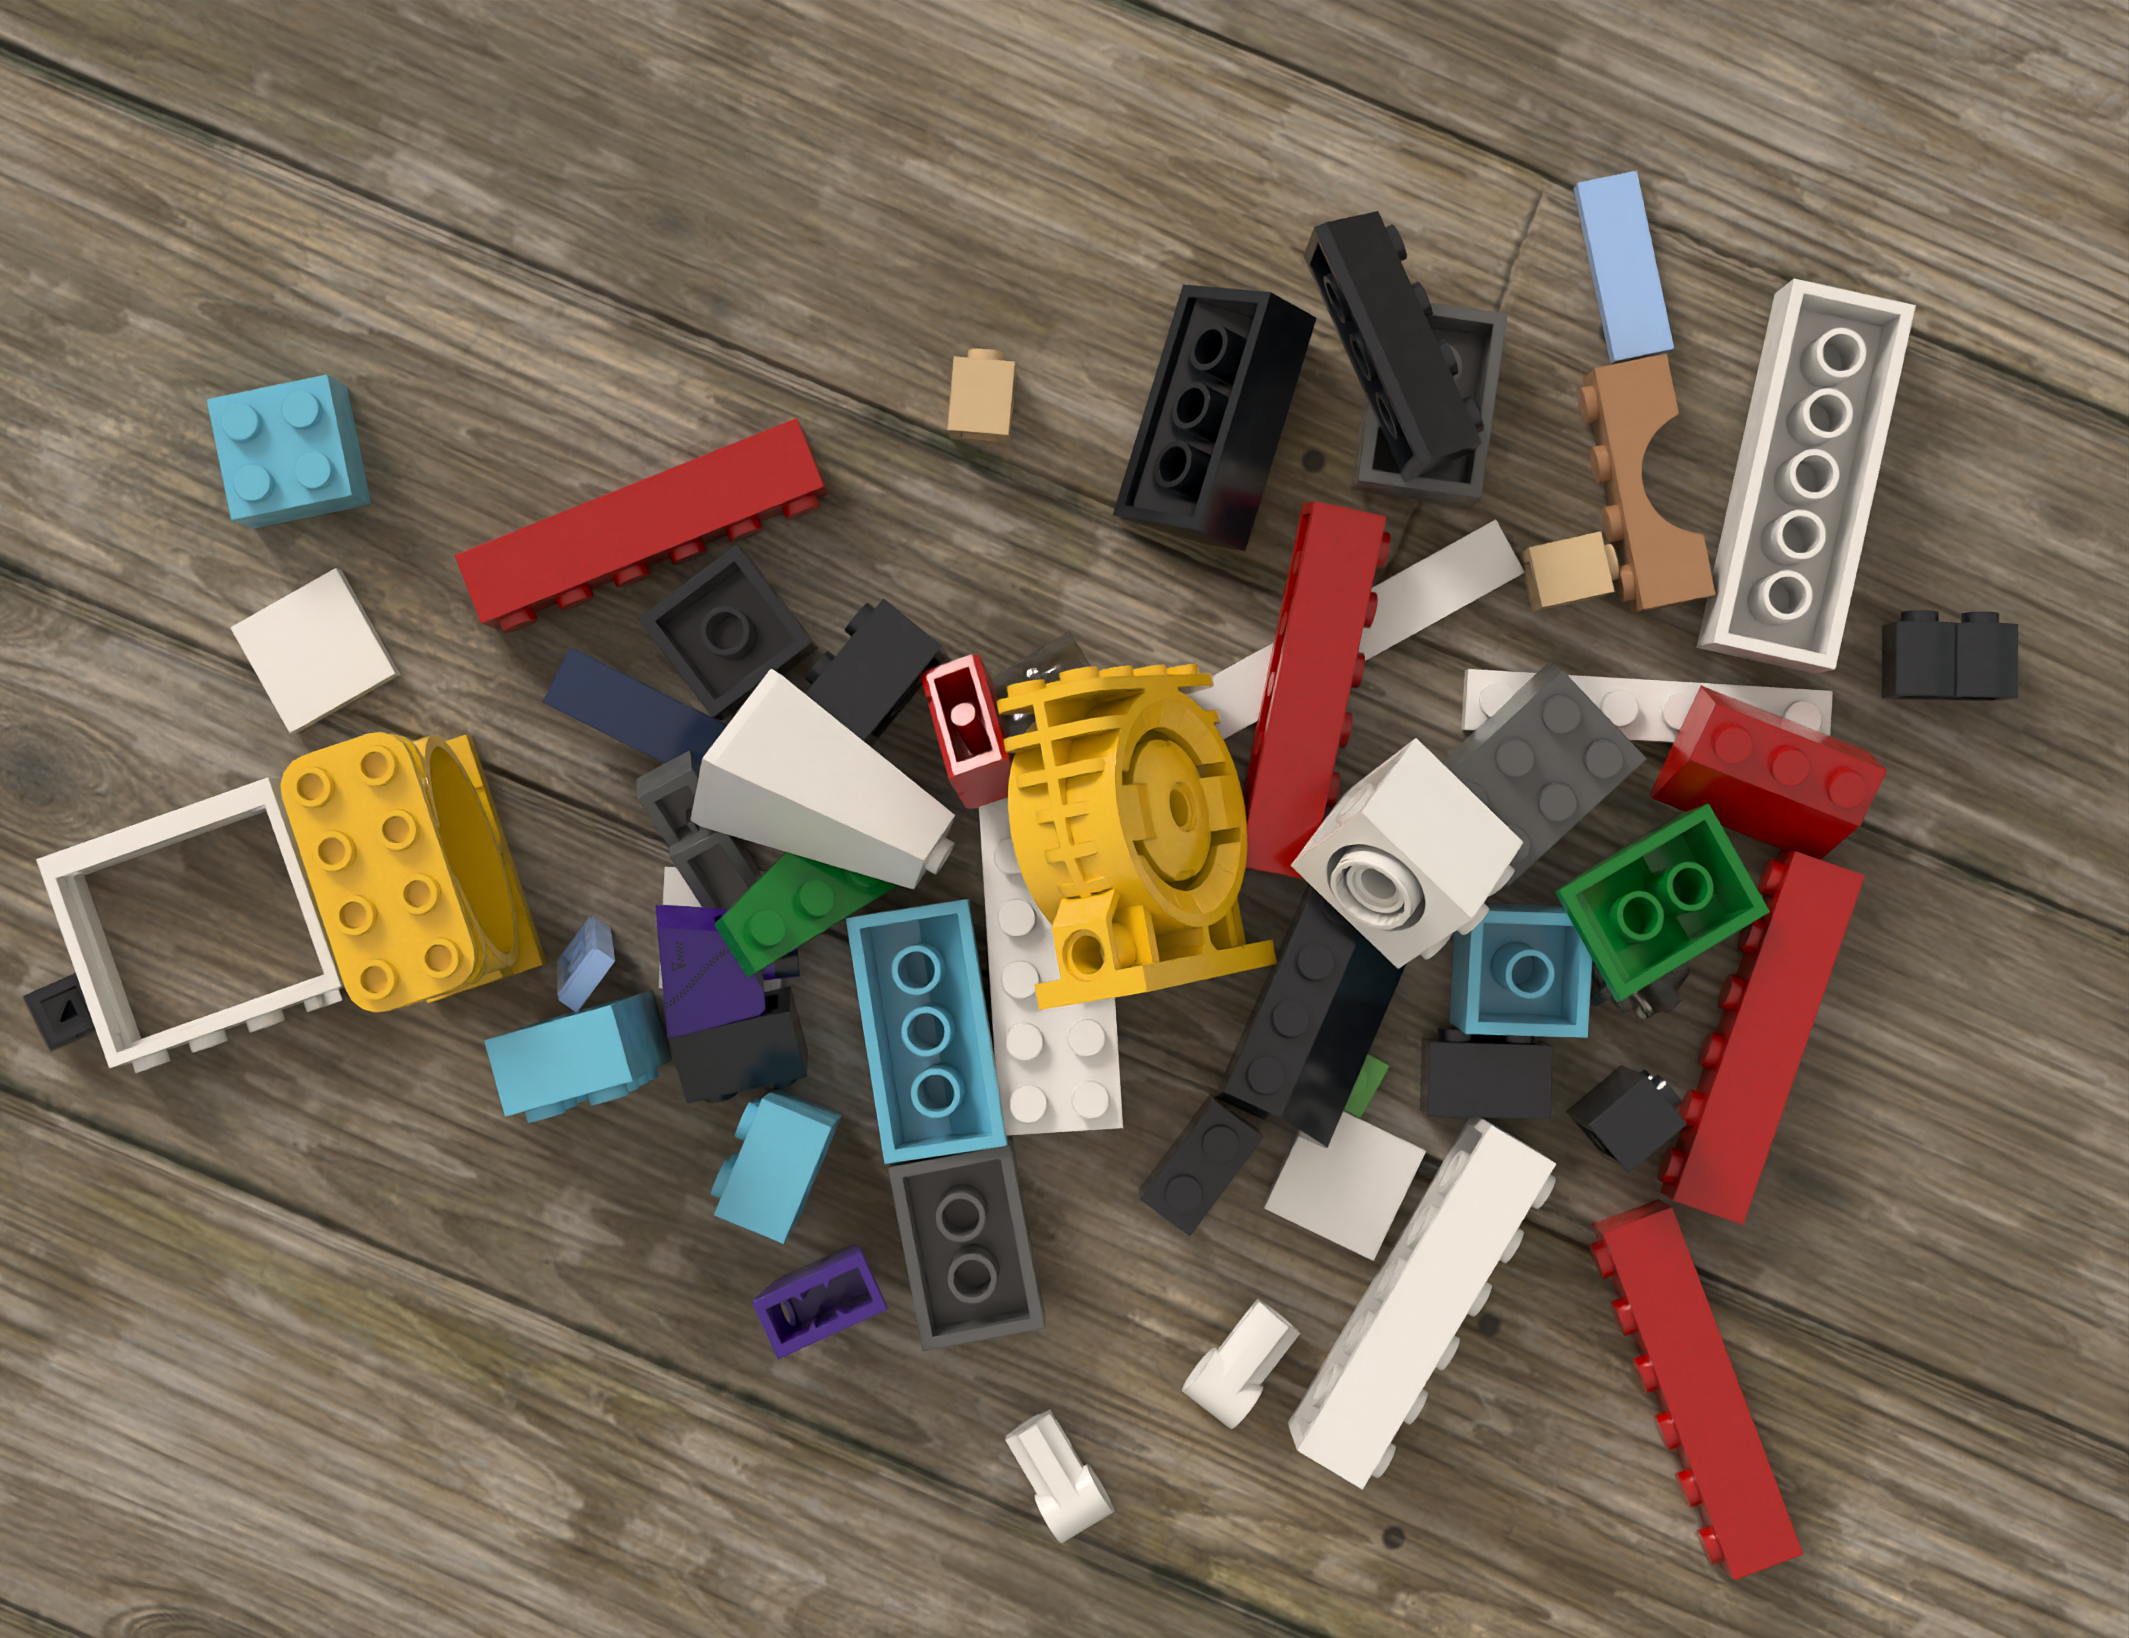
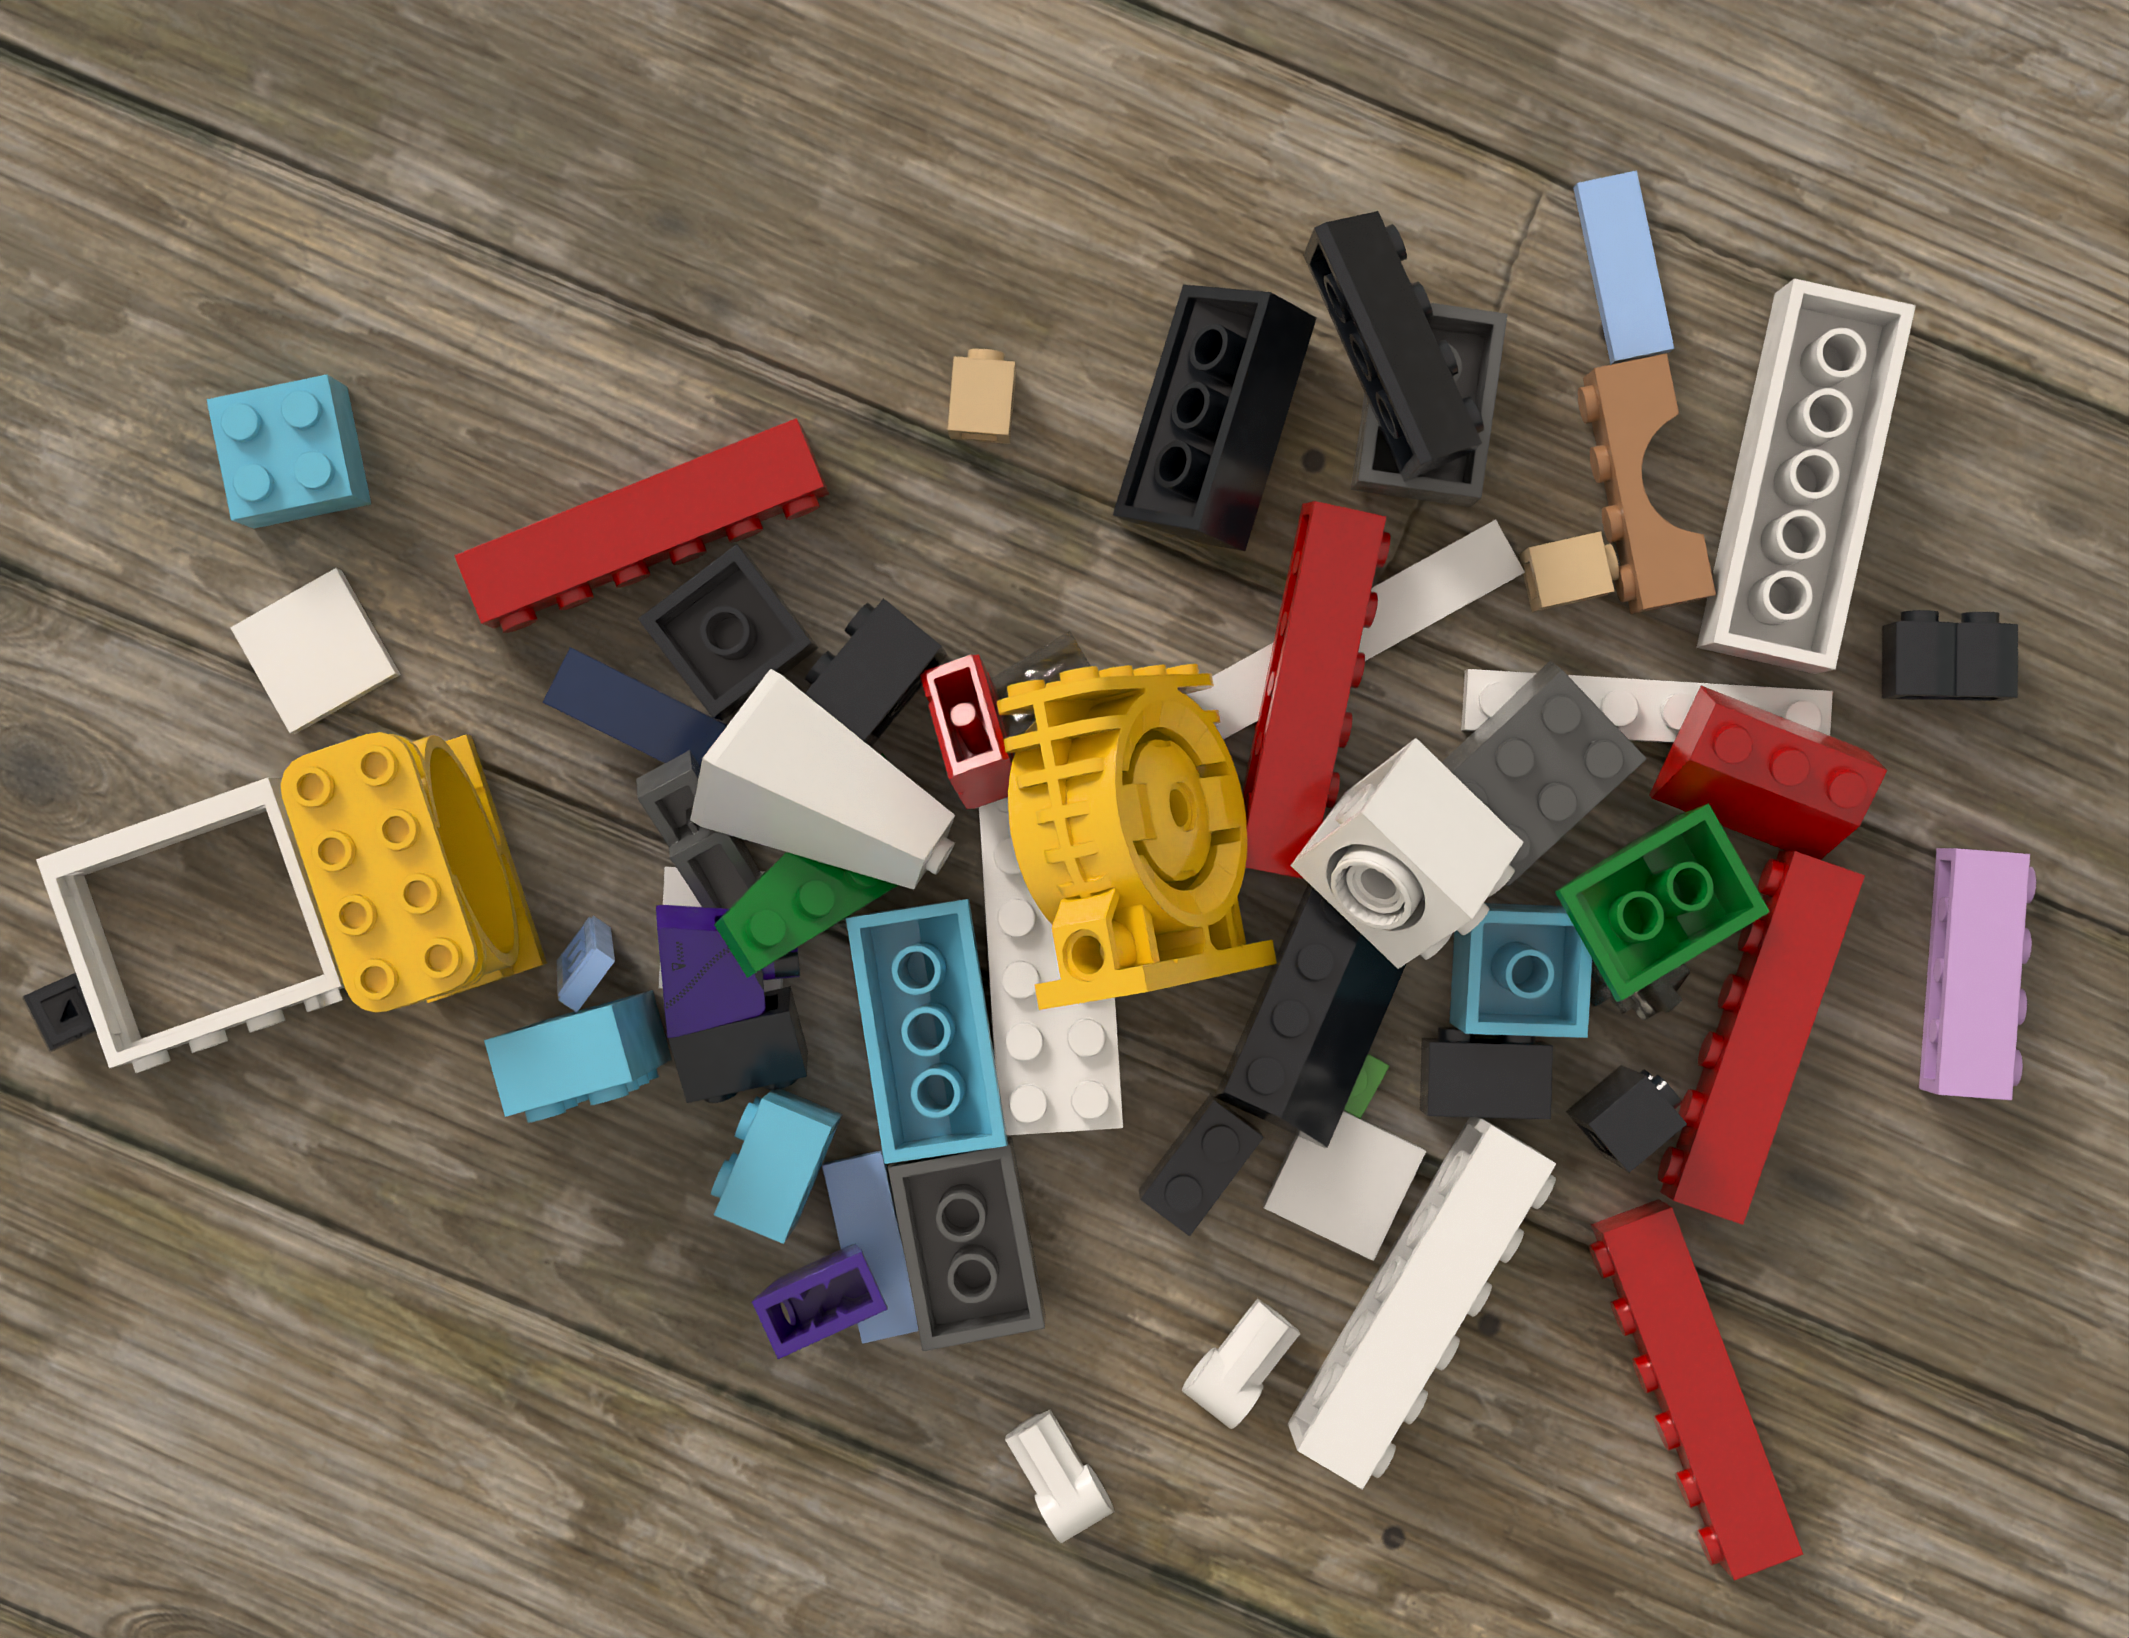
none -> light blue tile [822,1150,919,1344]
none -> lavender brick [1919,848,2036,1100]

